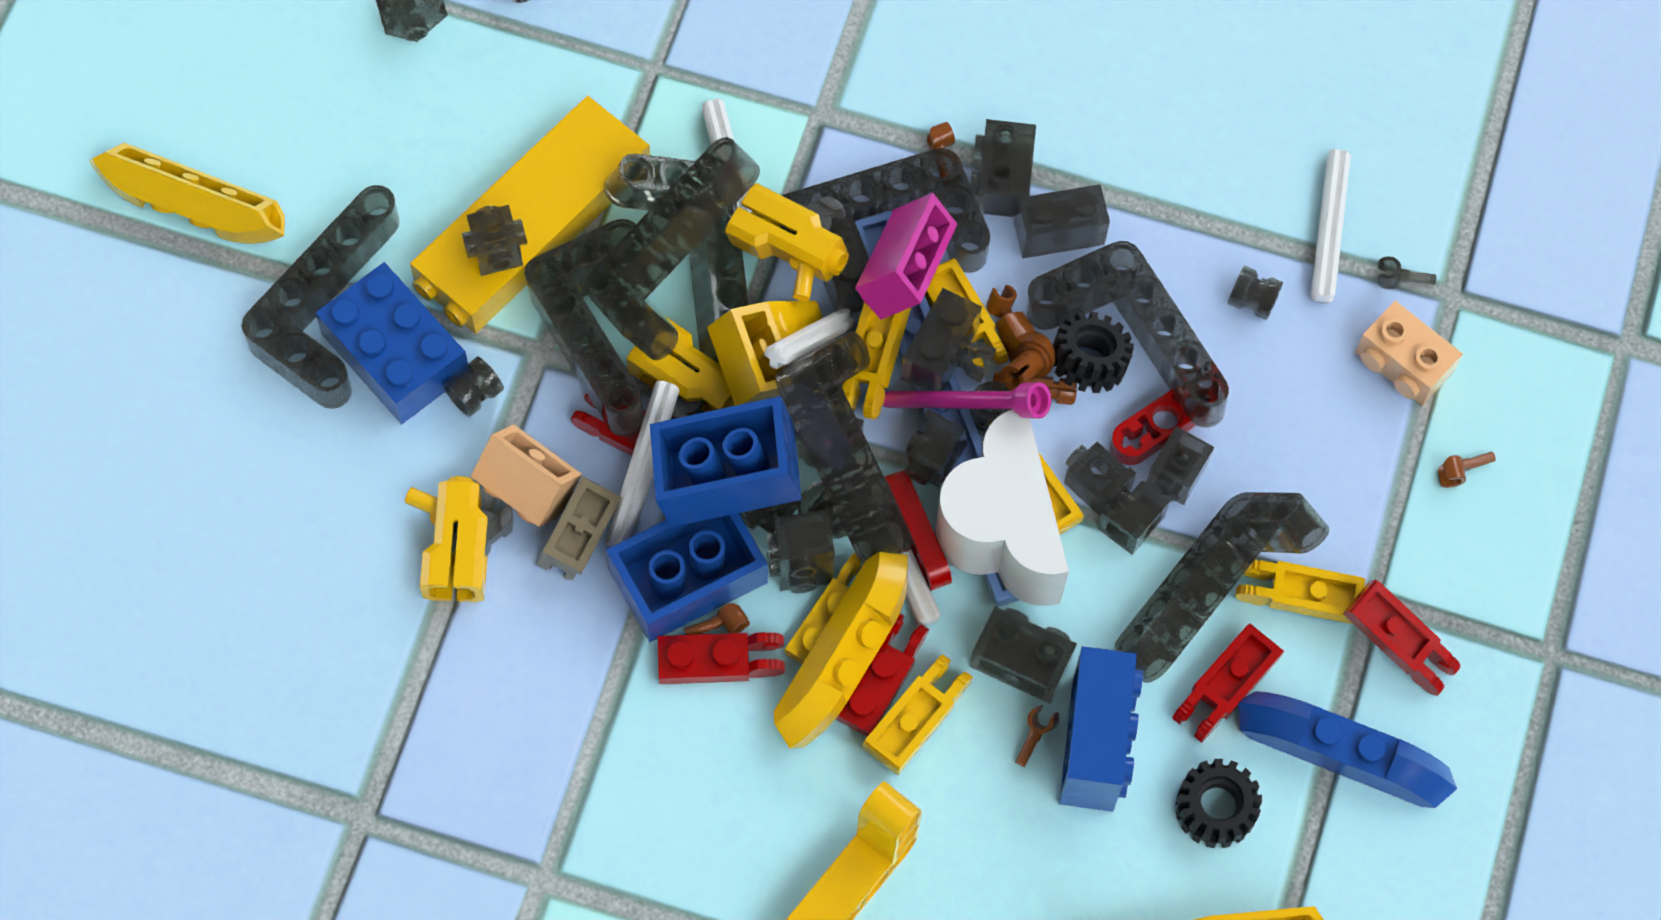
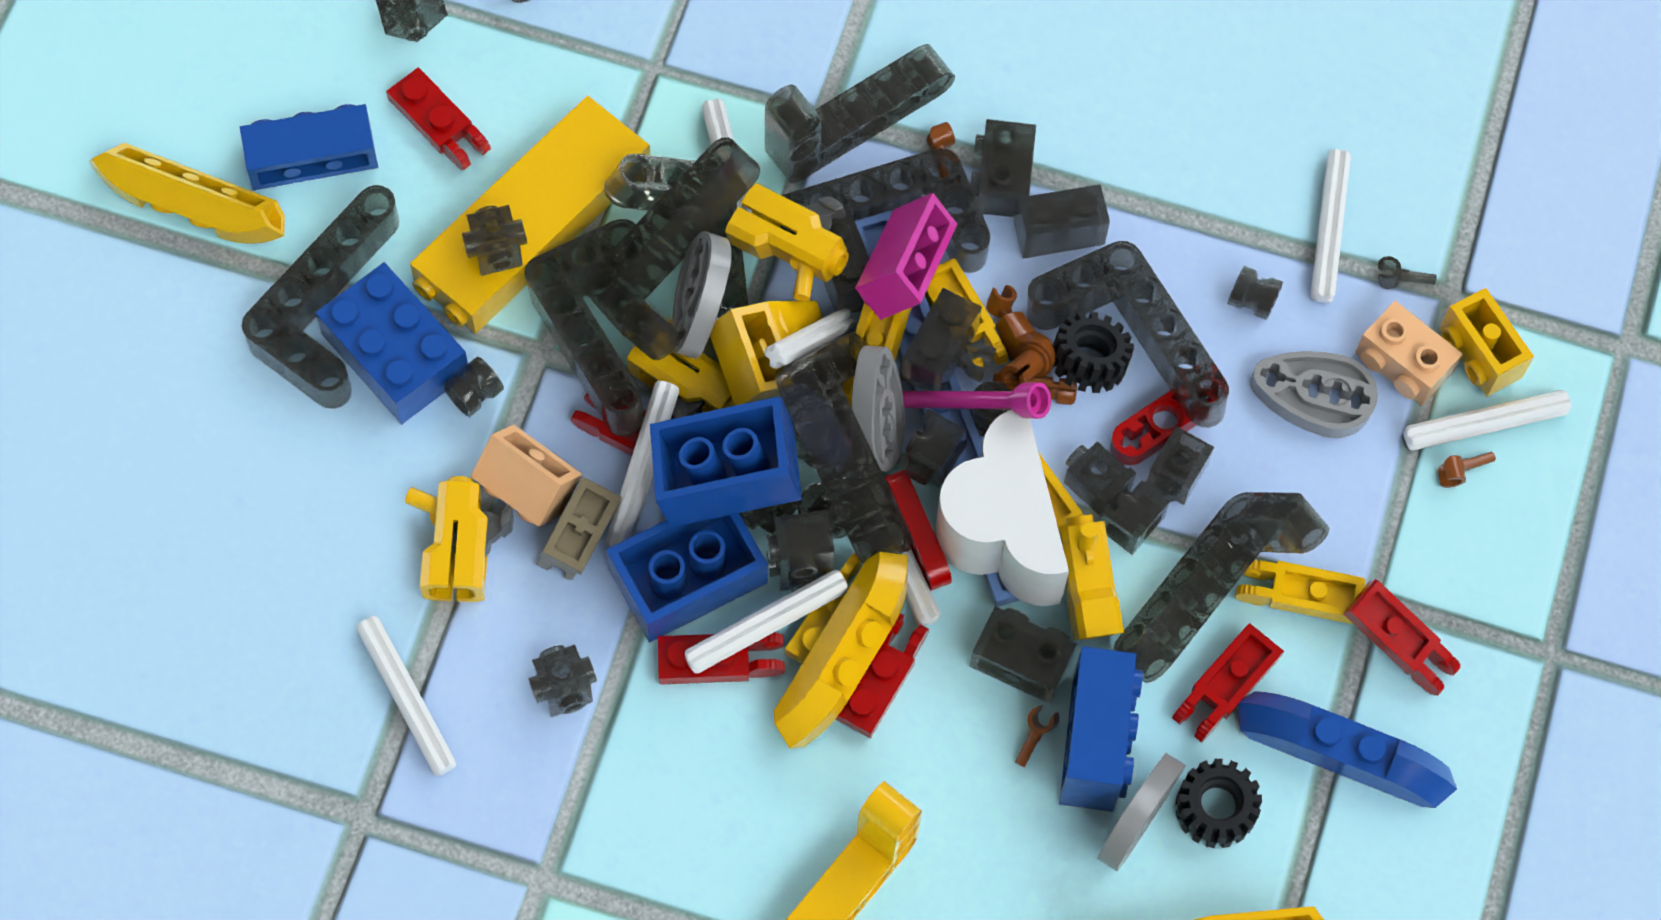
dark orange hand [684,603,750,635] -> none
yellow hinge [862,654,973,775] -> none
none -> blue brick [239,104,379,191]
none -> white axle [357,616,456,776]
none -> red hinge [386,67,491,170]
none -> clear smoke brick [528,644,597,718]
none -> light grey piece [671,231,731,359]
none -> white axle [685,570,848,673]
none -> clear smoke beam [765,44,956,183]
none -> light grey piece [851,345,905,472]
none -> yellow piece [1058,514,1124,641]
none -> light grey piece [1097,753,1186,871]
none -> light grey piece [1251,351,1377,438]
none -> white axle [1403,390,1571,450]
none -> yellow brick [1439,288,1534,397]

